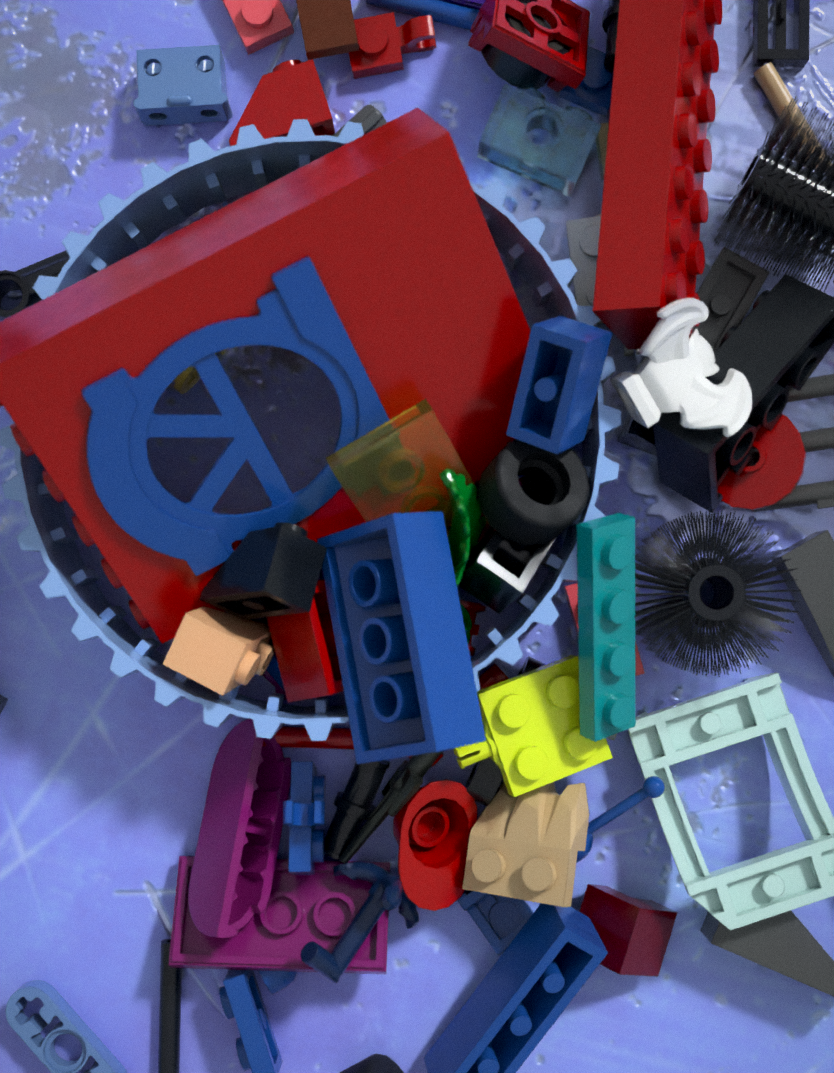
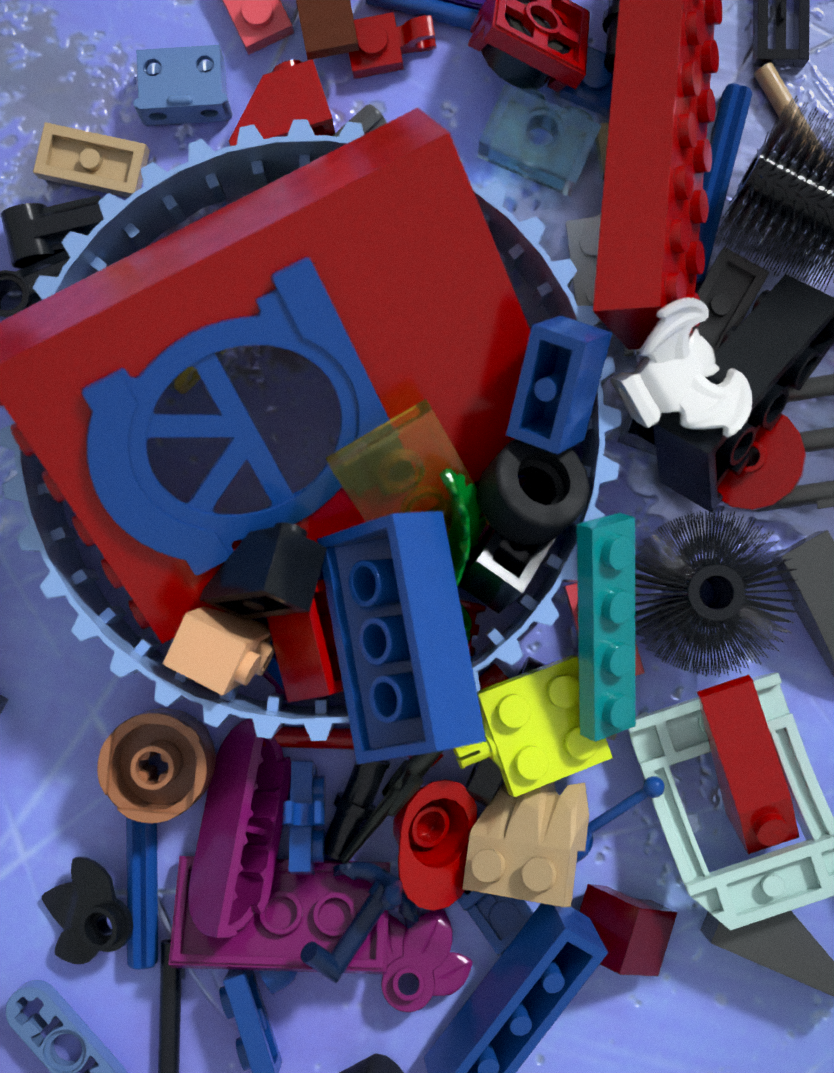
none -> black piece [1,195,104,269]
none -> tan plate [33,122,150,198]
none -> black plate [42,857,133,964]
none -> nougat brick [97,708,216,823]
none -> blue axle [126,817,158,970]
none -> magenta plate [381,909,473,1012]
none -> blue axle [696,83,752,286]
none -> red slope [697,674,799,854]

